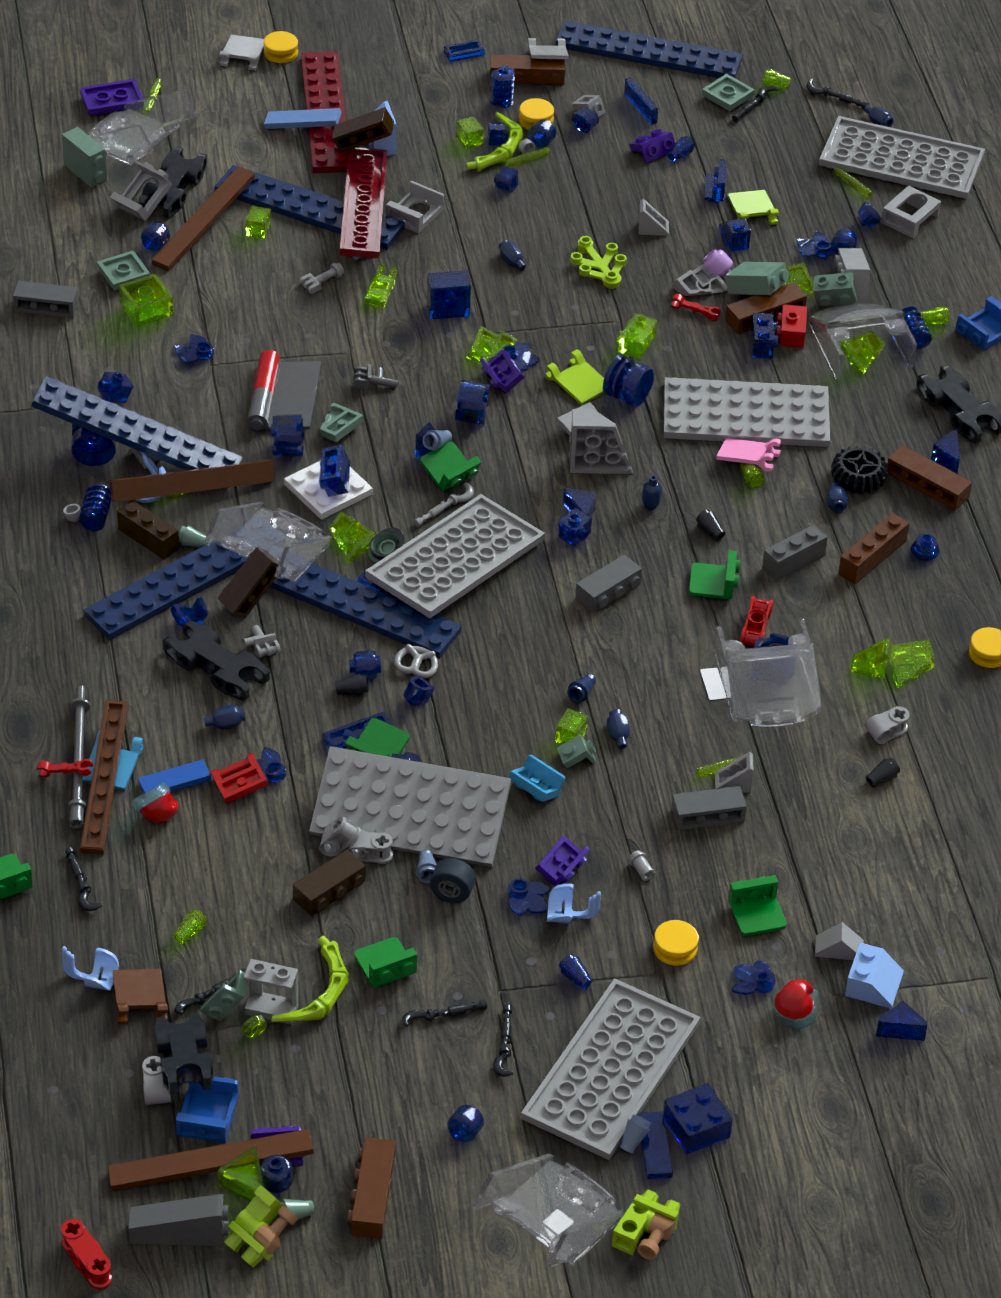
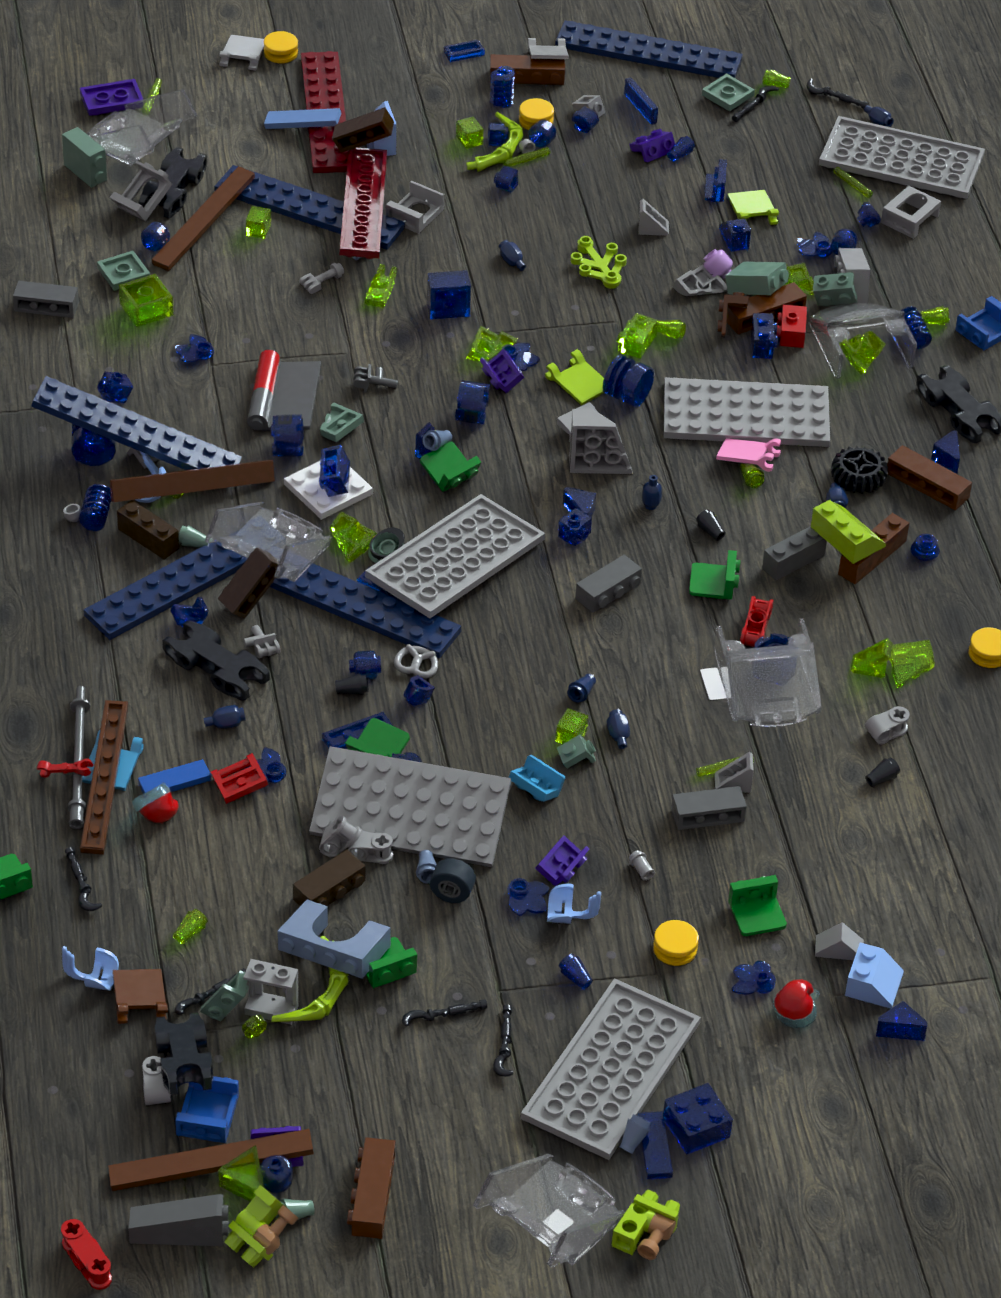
light grey piece [414,482,474,527] -> none
clear blue head [447,1105,484,1142] -> none
red piece [671,294,721,321] -> none
none -> sand blue arch [278,900,391,978]
none -> clear neon green cone [655,319,686,339]
none -> reddish brown bracket [717,292,749,338]
none -> lime slope [811,500,886,564]

